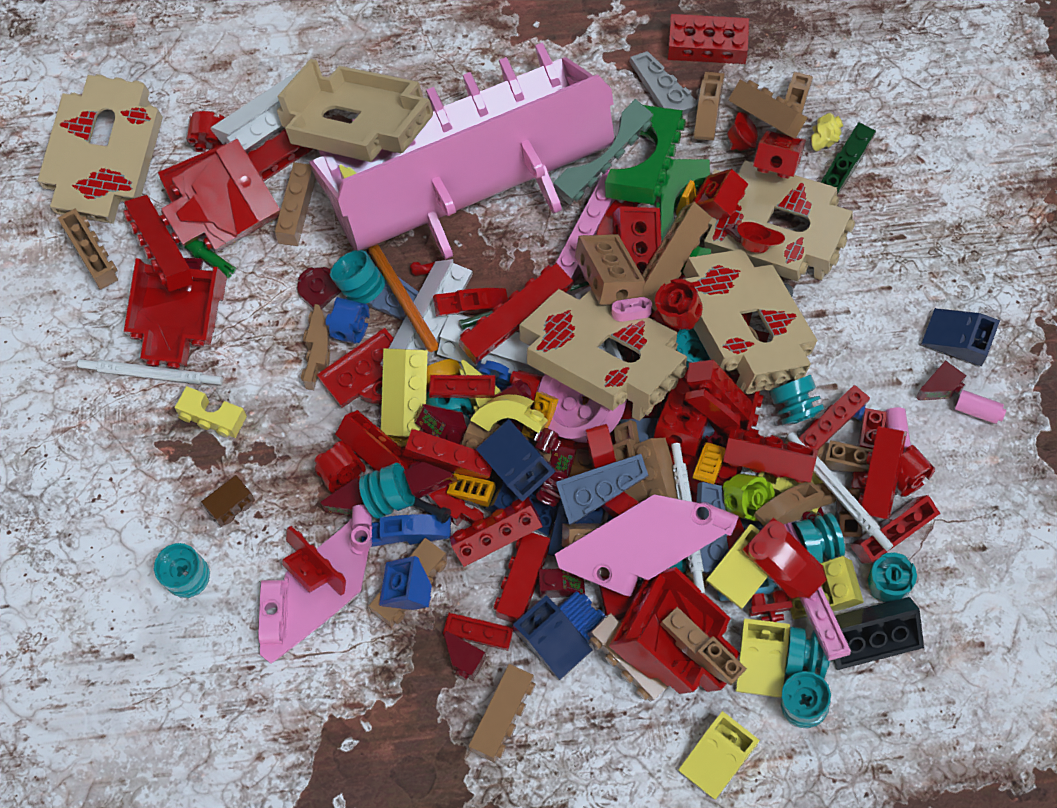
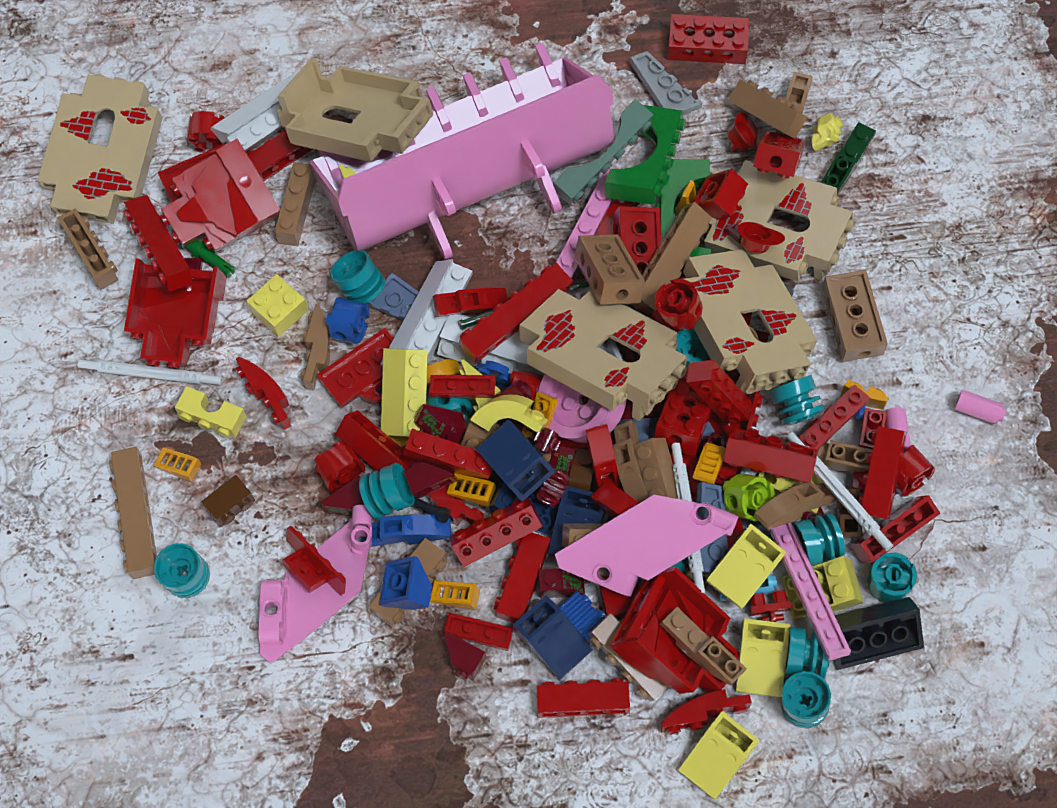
dark red tile [297,267,342,310] -> none
orange axle [368,244,439,352] -> none
red arm [410,261,435,276] -> none
medium nougat brick [468,664,536,763] -> none
sand blue wing [556,454,649,525] -> none
bright pink beam [611,297,652,322] -> none
red tile [685,389,740,428] -> none
medium nougat slope [694,72,725,141] -> none
red slope [741,517,827,599] -> none
dark red slope [916,360,967,401] -> none
dark blue slope [921,308,1000,367] -> none
none -> medium nougat brick [109,446,157,579]
none -> light orange slope [153,447,202,482]
none -> red slope [236,357,291,430]
none -> light yellow brick [246,274,308,337]
none -> light orange slope [430,580,480,610]
none -> red brick [537,678,630,718]
none -> red slope [661,689,752,735]
none -> medium nougat brick [822,270,888,362]
none -> light orange slope [841,379,889,410]

